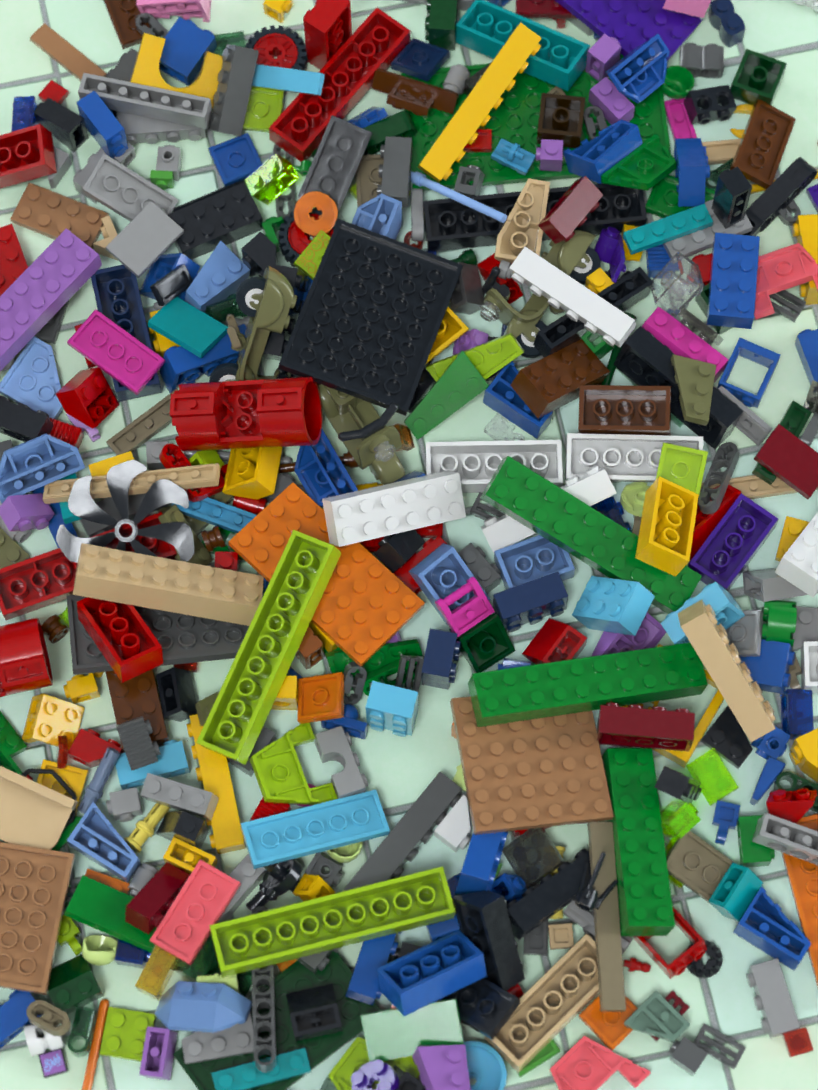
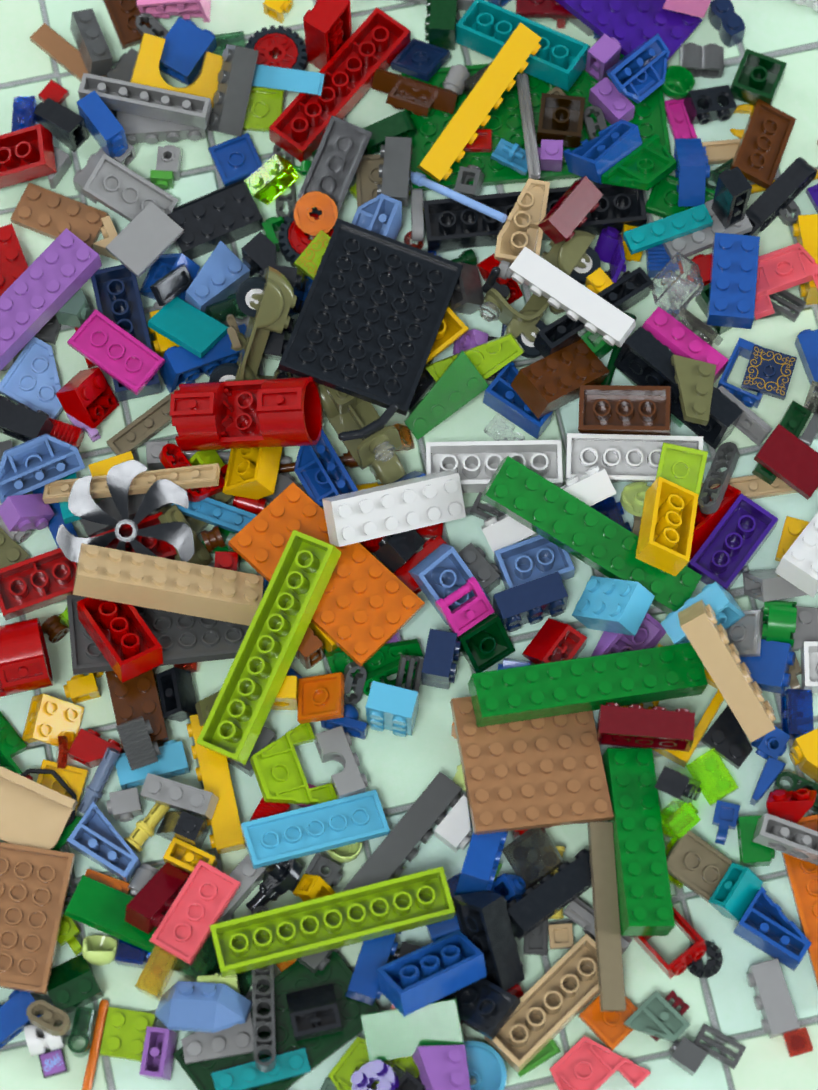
blue wing [347,107,388,128] -> none
black plant [575,852,618,912] -> none
red piece [623,957,651,972] -> none
none -> sand green slope [55,288,92,328]
none -> dark grey brick [70,8,113,76]
none -> light grey axle [516,73,541,180]
none -> dark blue plate [741,345,797,400]

